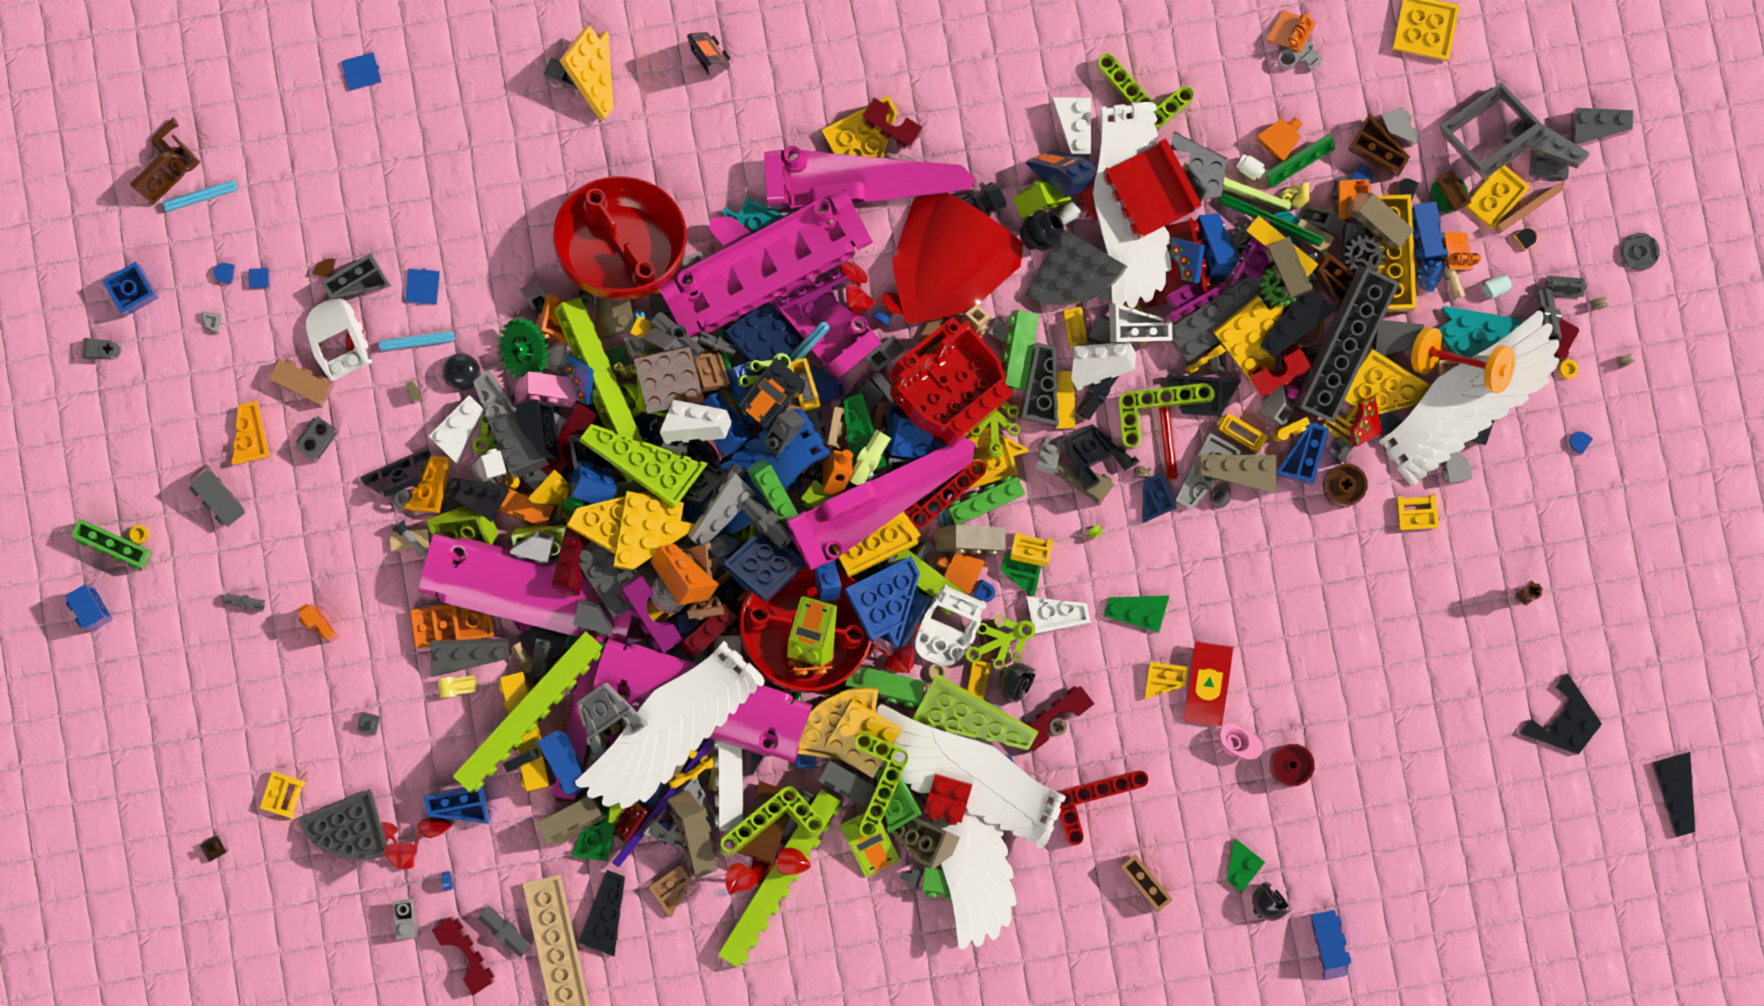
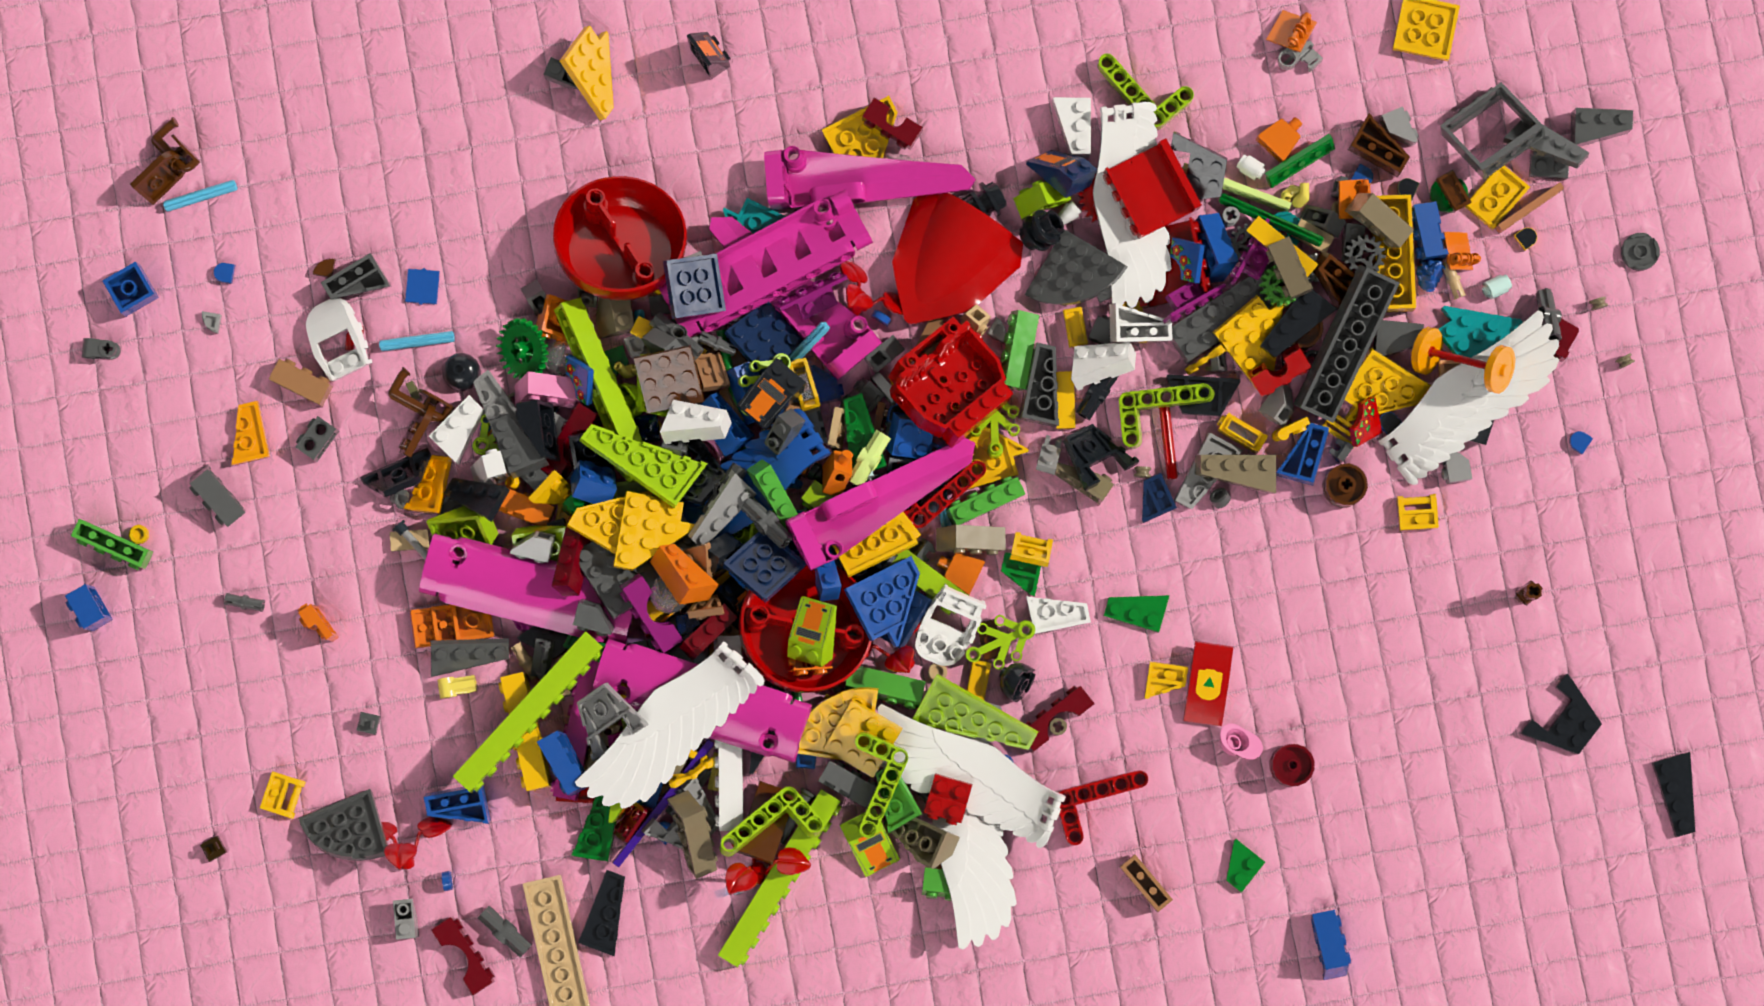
blue tile [249,268,270,289] -> none
blue piece [341,52,382,91] -> none
black beam [503,748,540,773] -> none
dark tan wedge [536,795,607,846] -> none
medium nougat wing [648,864,691,917] -> none
dark grey tile [900,868,923,890] -> none
blue tile [972,580,995,602] -> none
lime bush [1086,523,1105,541] -> none
black cylinder [1252,881,1290,921] -> none
dark pink arm [1286,381,1302,399] -> none
dark grey hinge [1546,276,1587,298] -> none
yellow tile [1558,359,1579,379] -> none
none -> reddish brown plate [388,367,455,457]
none -> plate [663,254,726,319]
none -> light grey bush [1221,207,1240,227]

